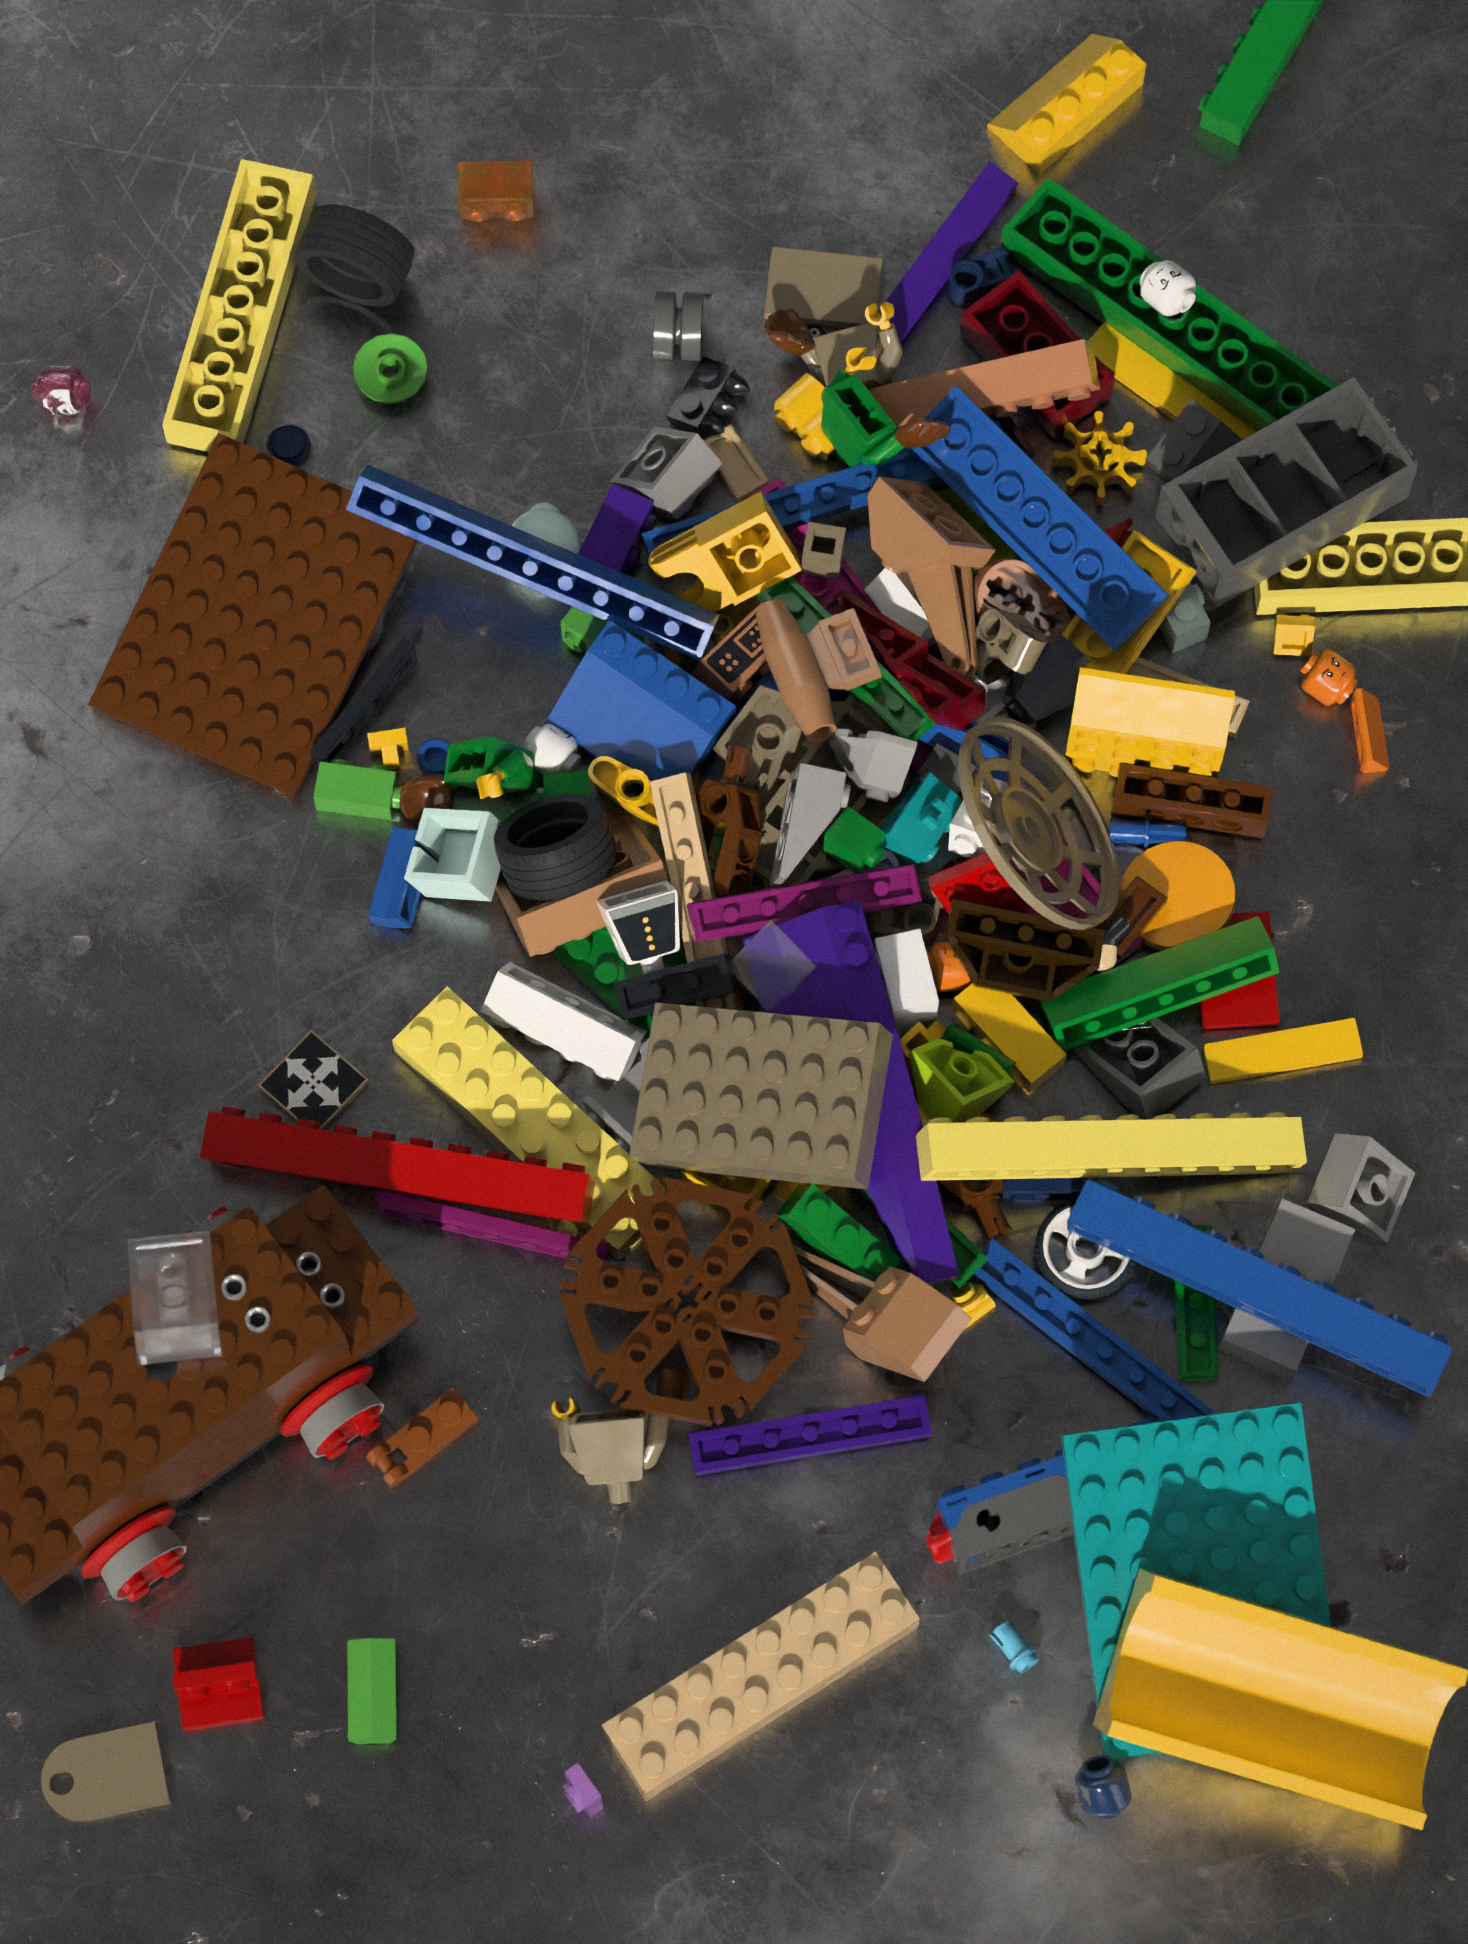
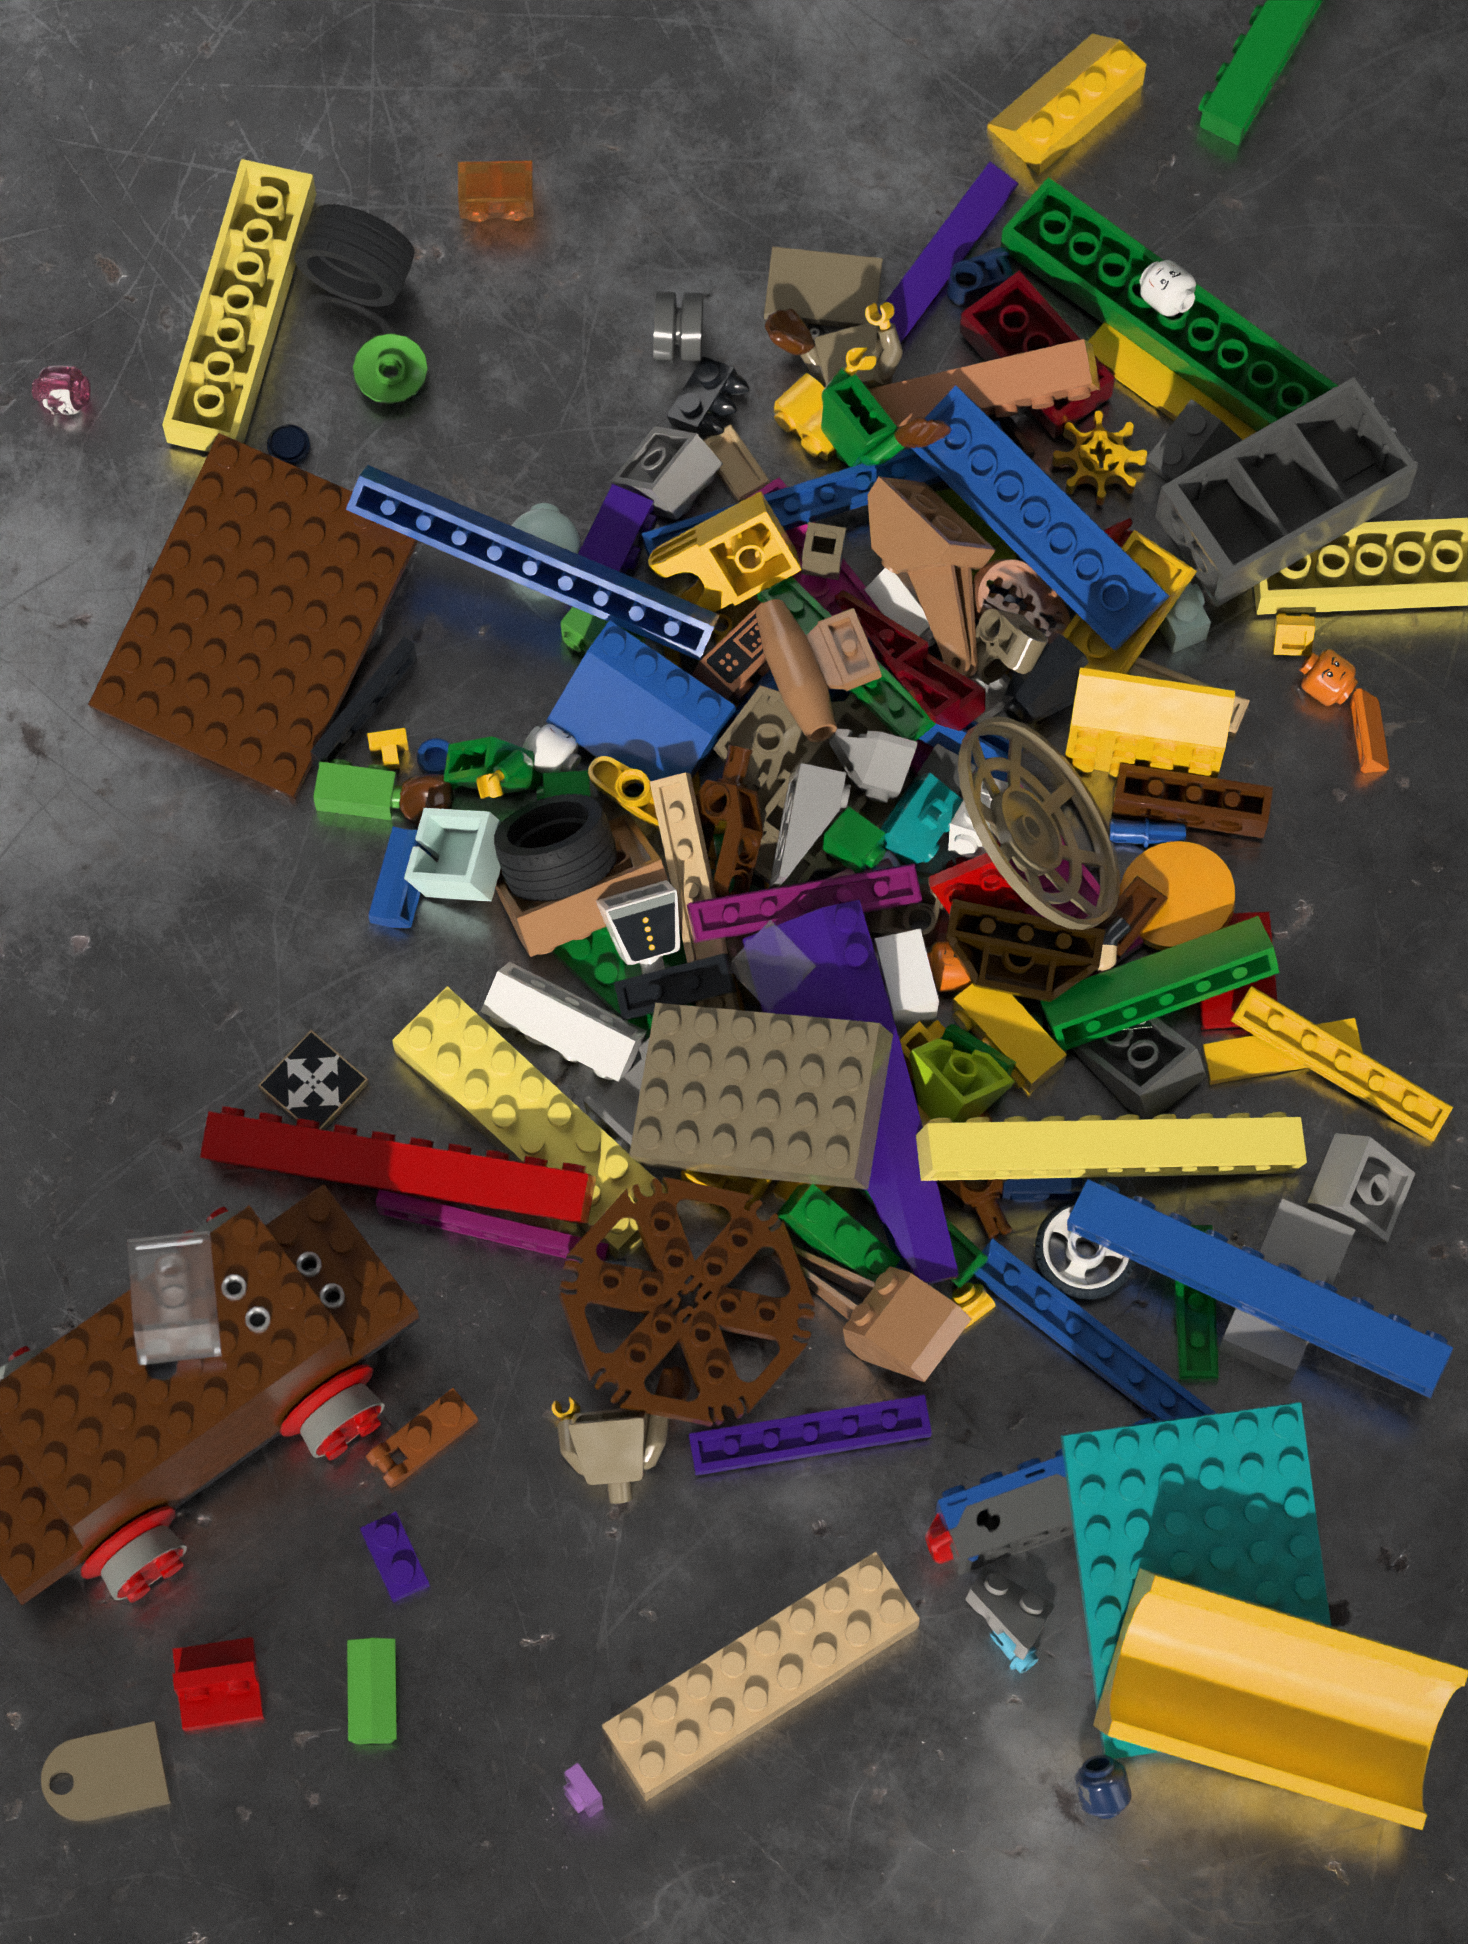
none -> dark purple plate [360,1511,430,1603]
none -> light grey wing [965,1566,1055,1660]
none -> yellow tile [1230,986,1453,1142]

